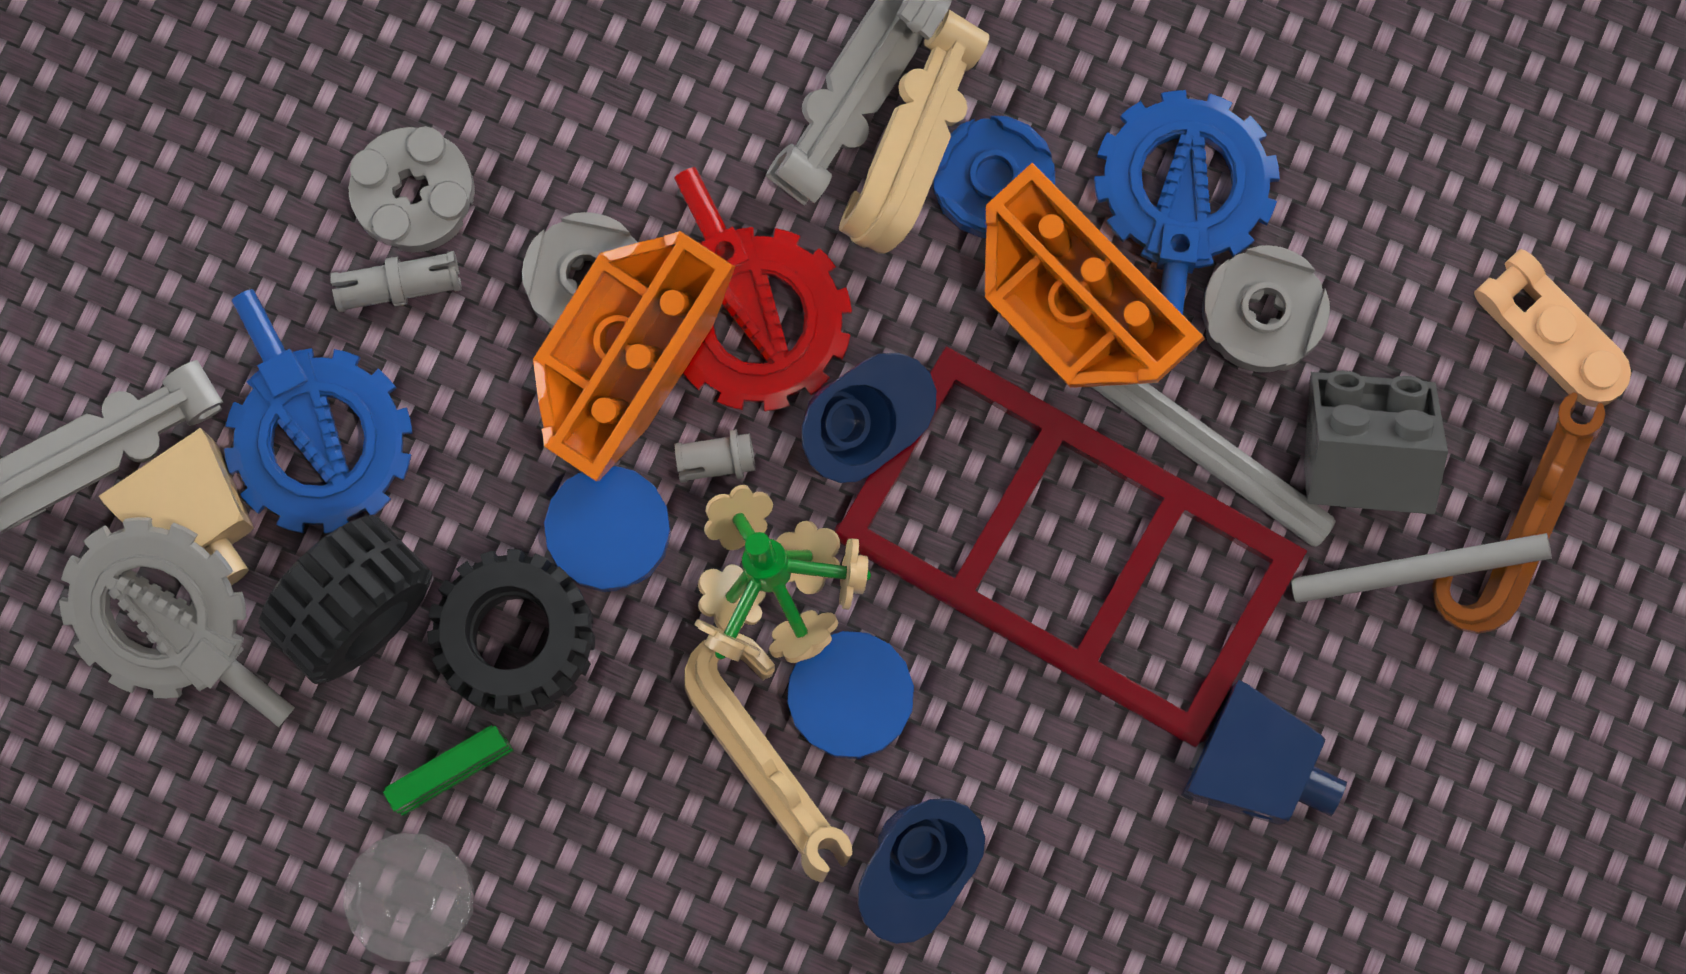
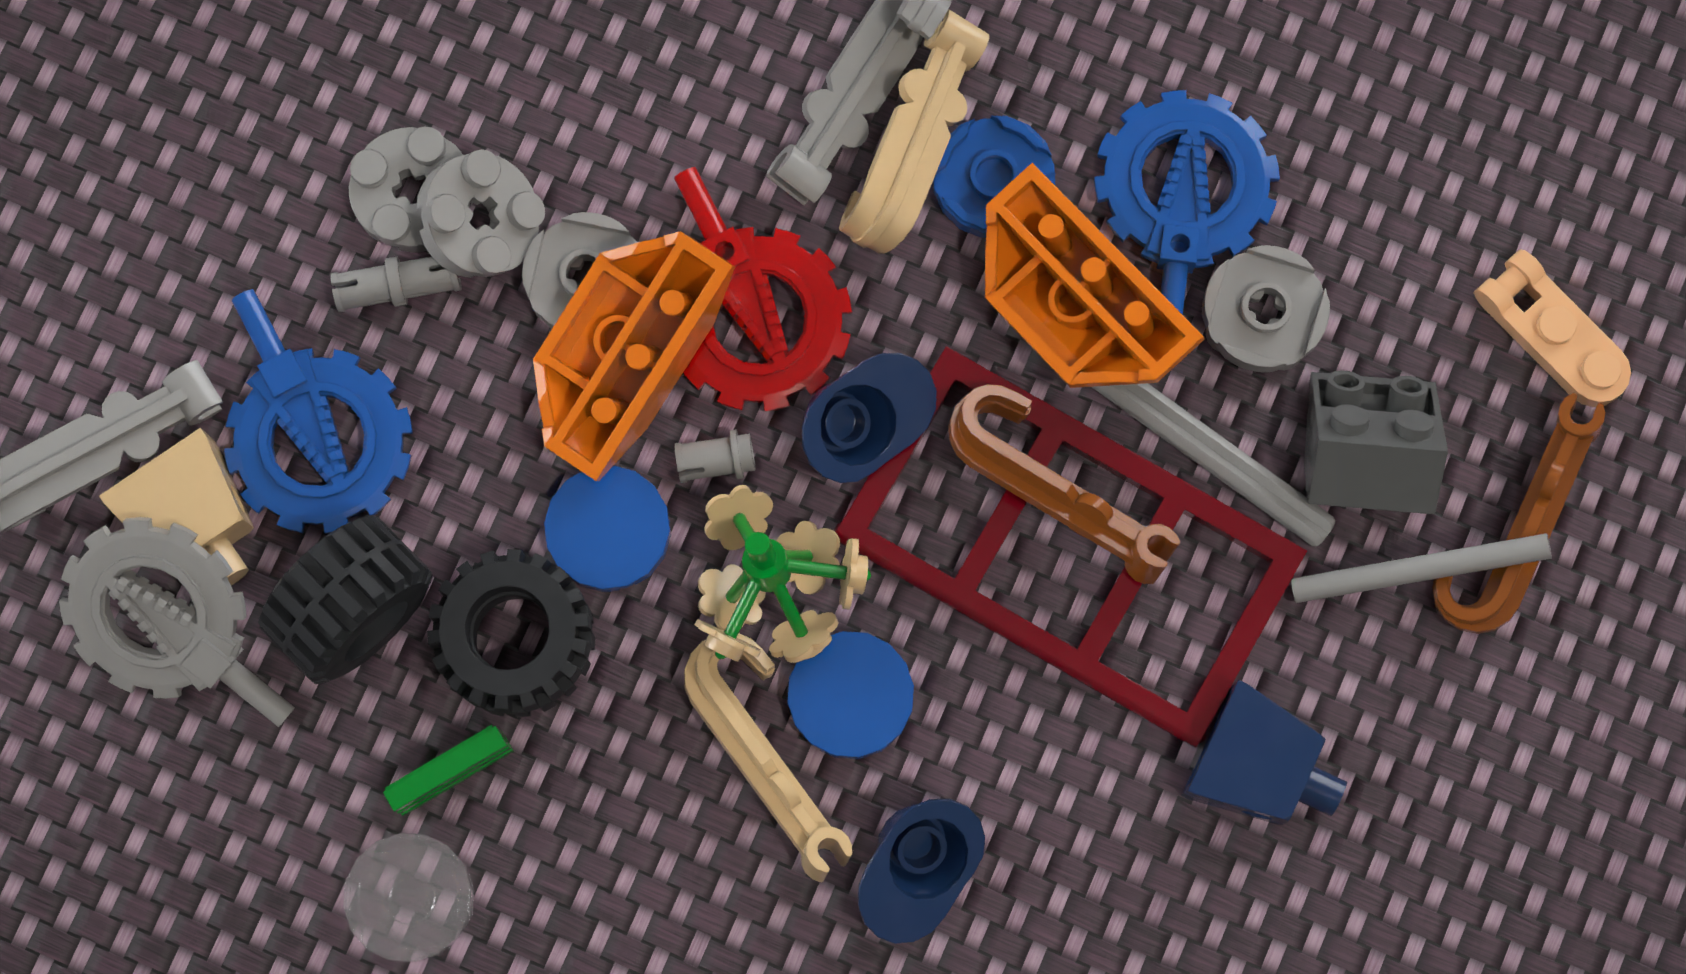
none -> light grey plate [417,149,545,278]
none -> dark orange piece [948,384,1180,584]

